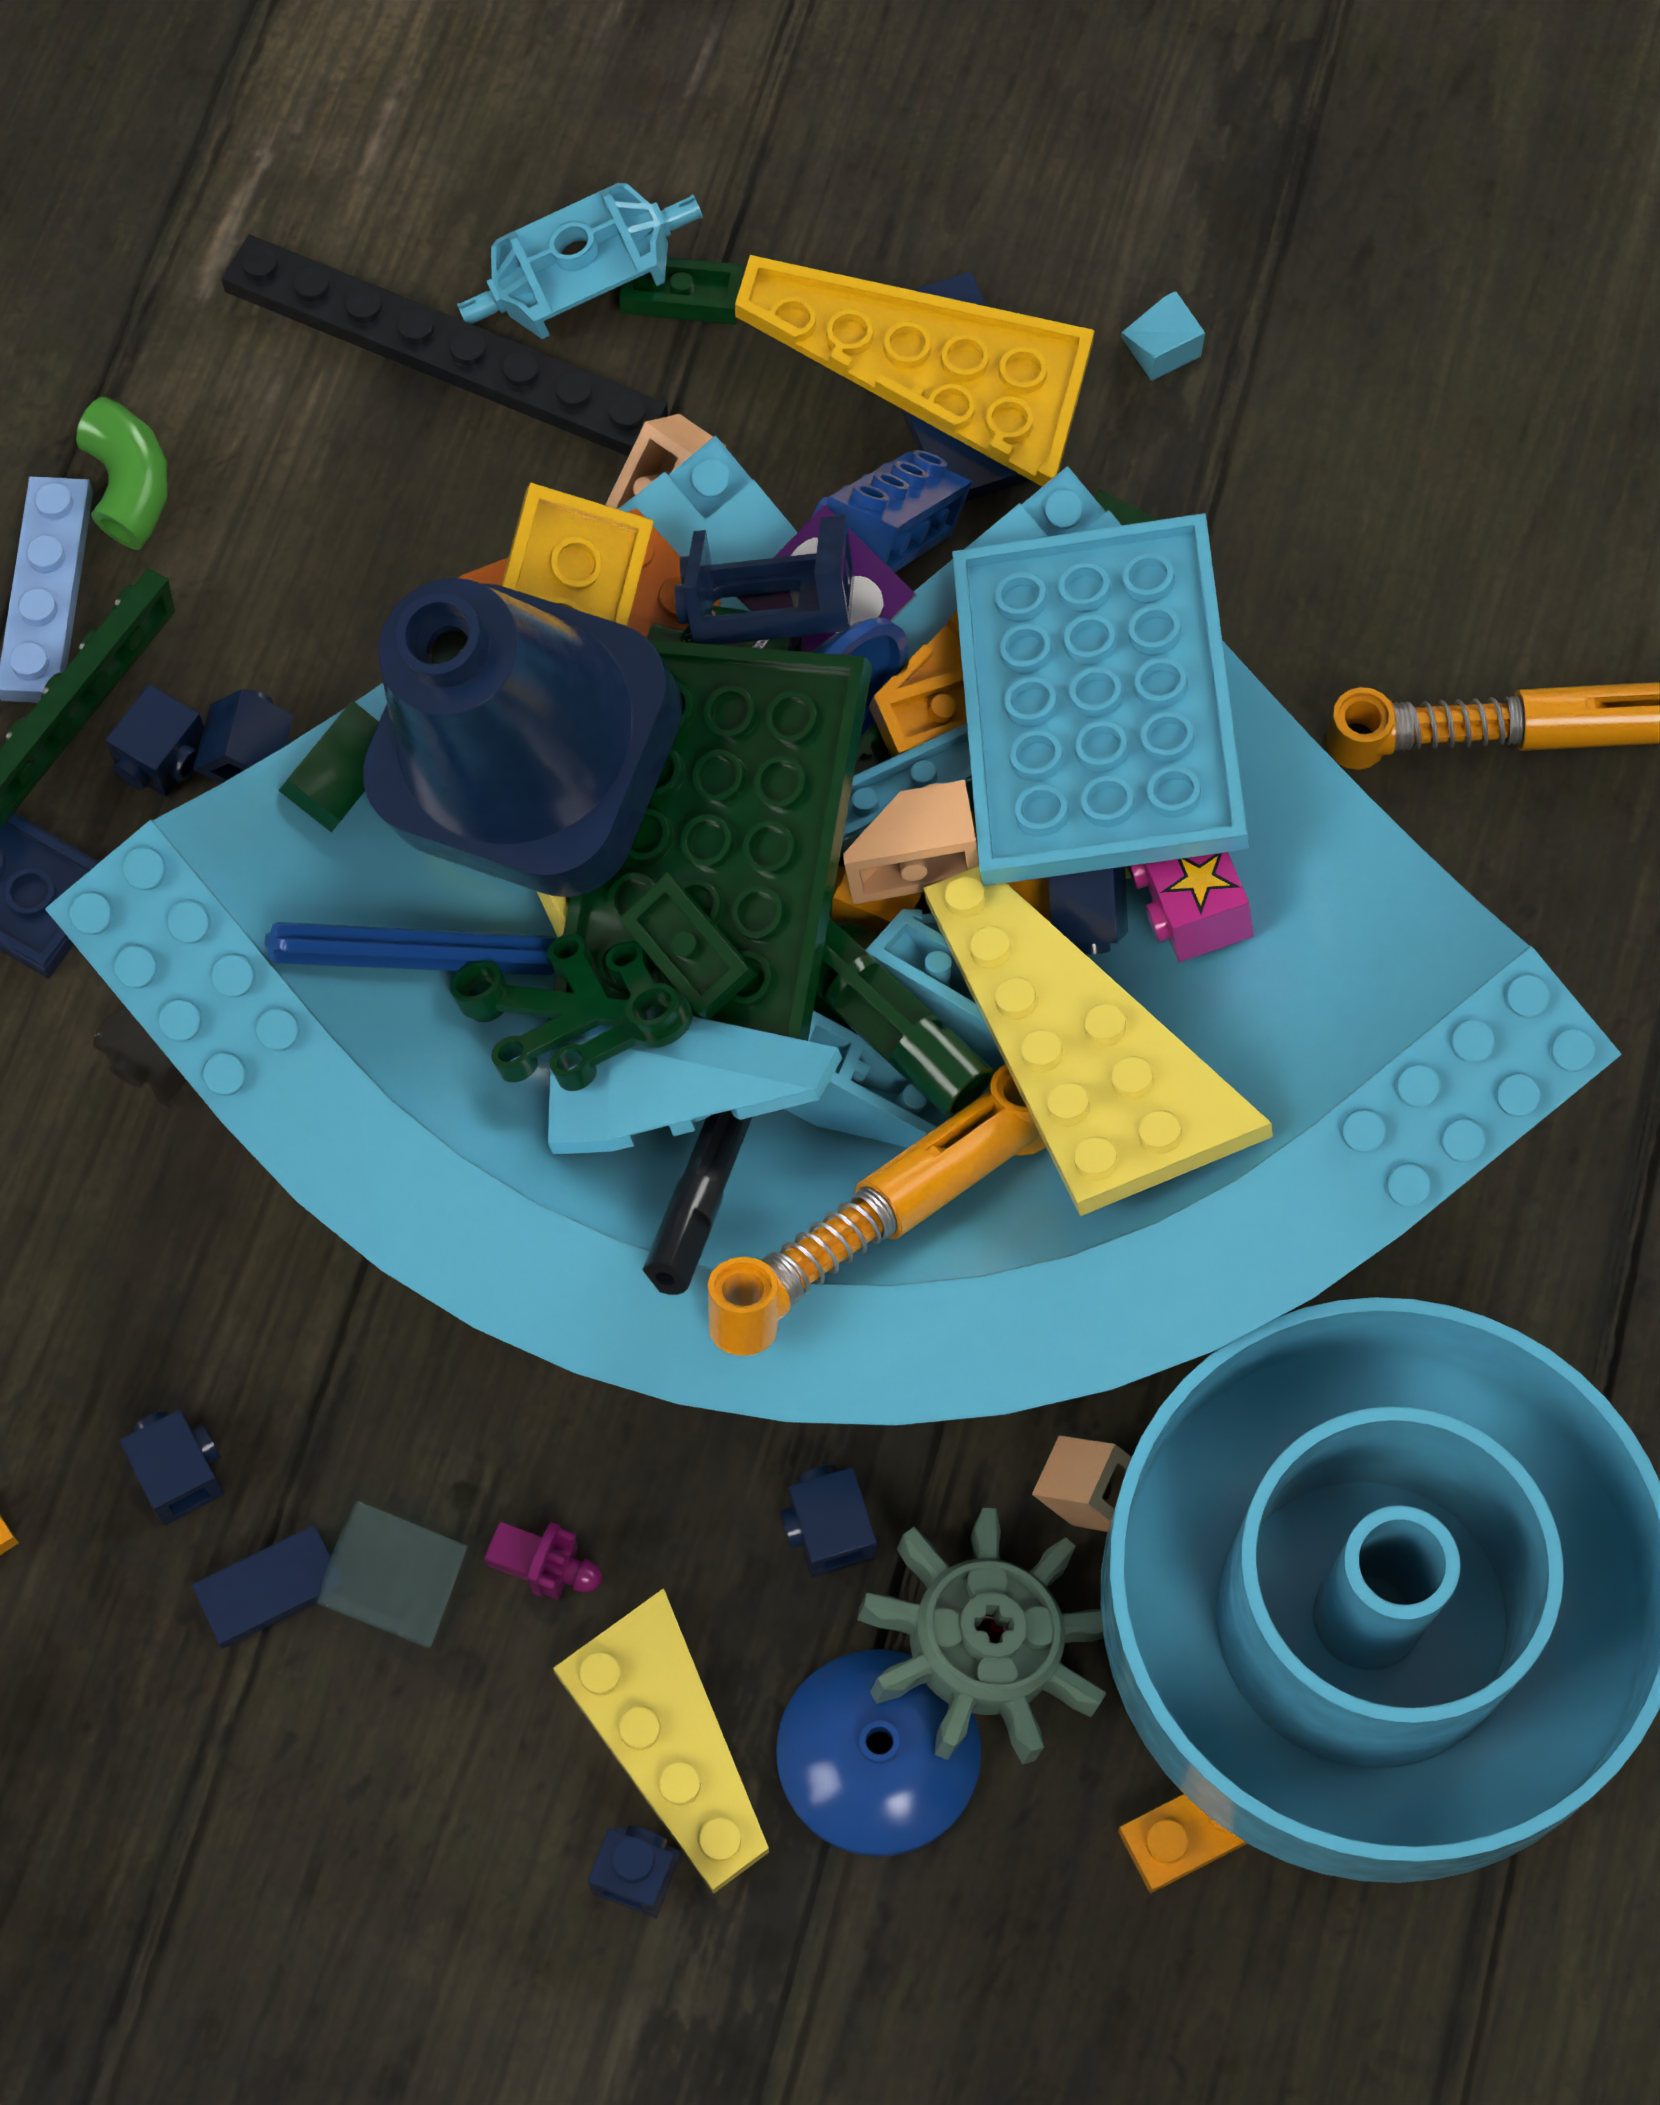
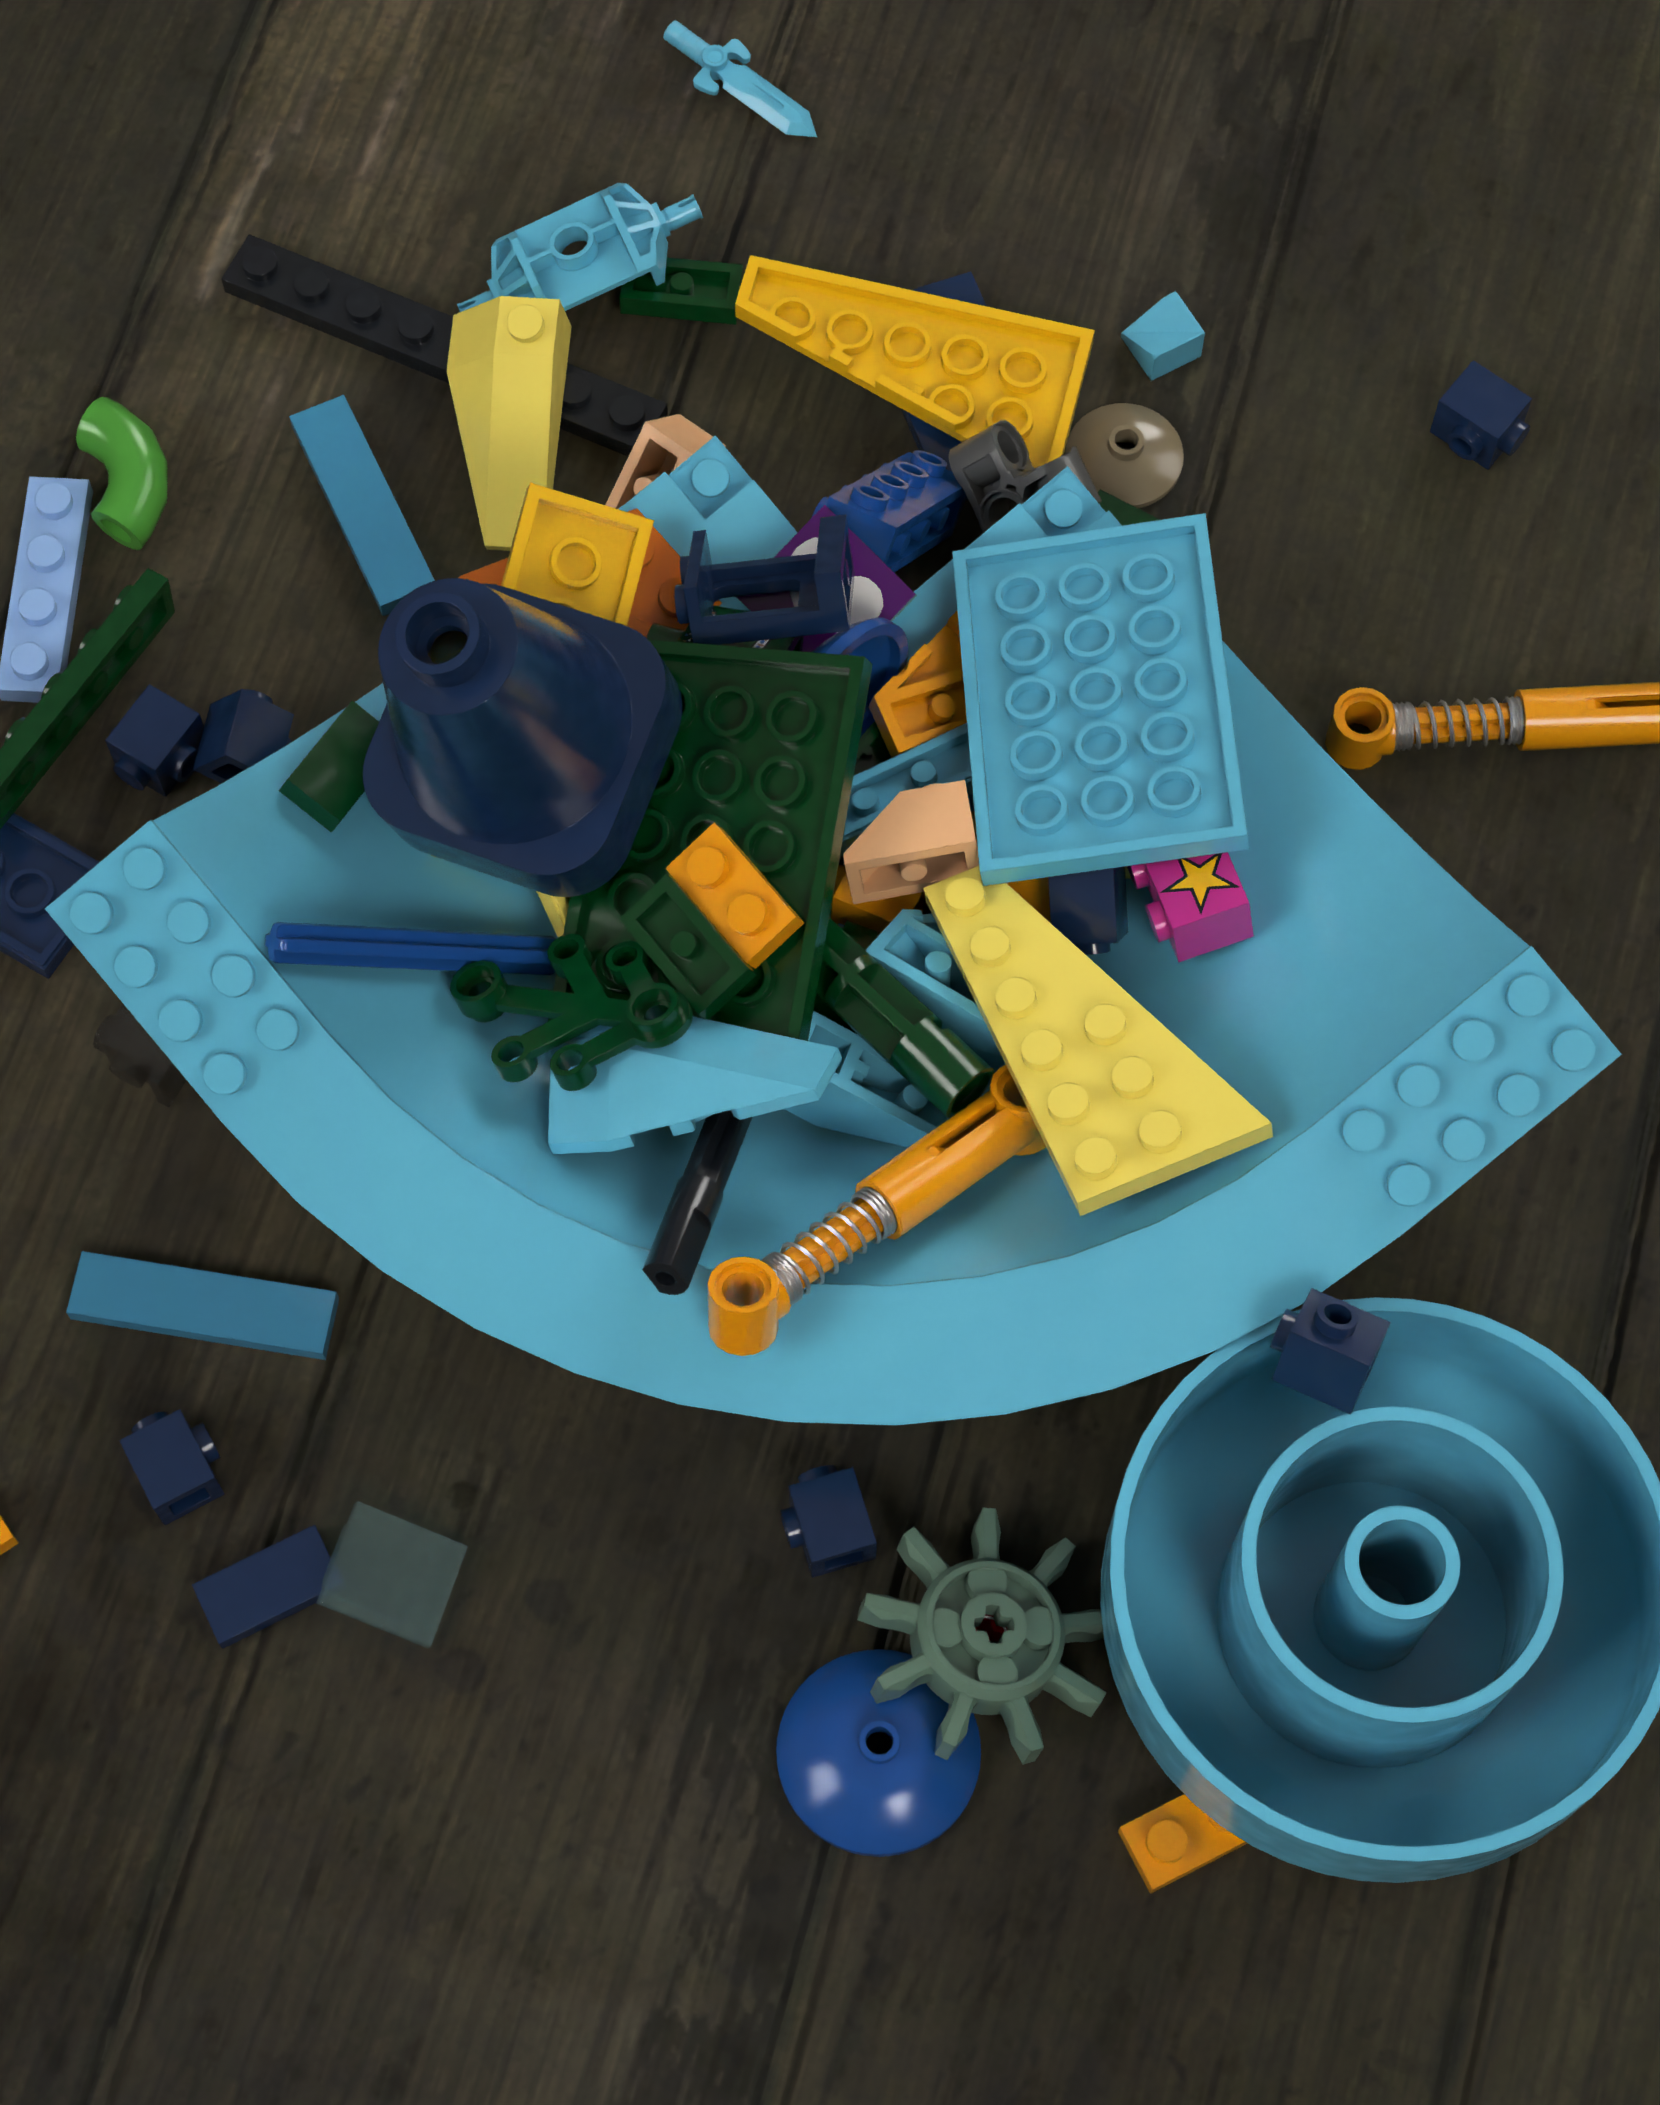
magenta piece [484,1522,602,1600] -> none
light yellow wing [553,1588,769,1894] -> none
dark blue brick [588,1825,682,1919] -> none
light nougat brick [1032,1436,1132,1532] -> none
none -> dark azure tile [66,1251,339,1360]
none -> dark azure tile [289,395,435,616]
none -> light yellow wedge [446,296,572,551]
none -> medium azure sword [663,20,817,137]
none -> light orange plate [665,822,805,969]
none -> dark grey piece [948,420,1102,532]
none -> dark tan dish [1065,403,1184,508]
none -> dark blue brick [1270,1288,1391,1415]
none -> dark blue brick [1430,360,1532,470]

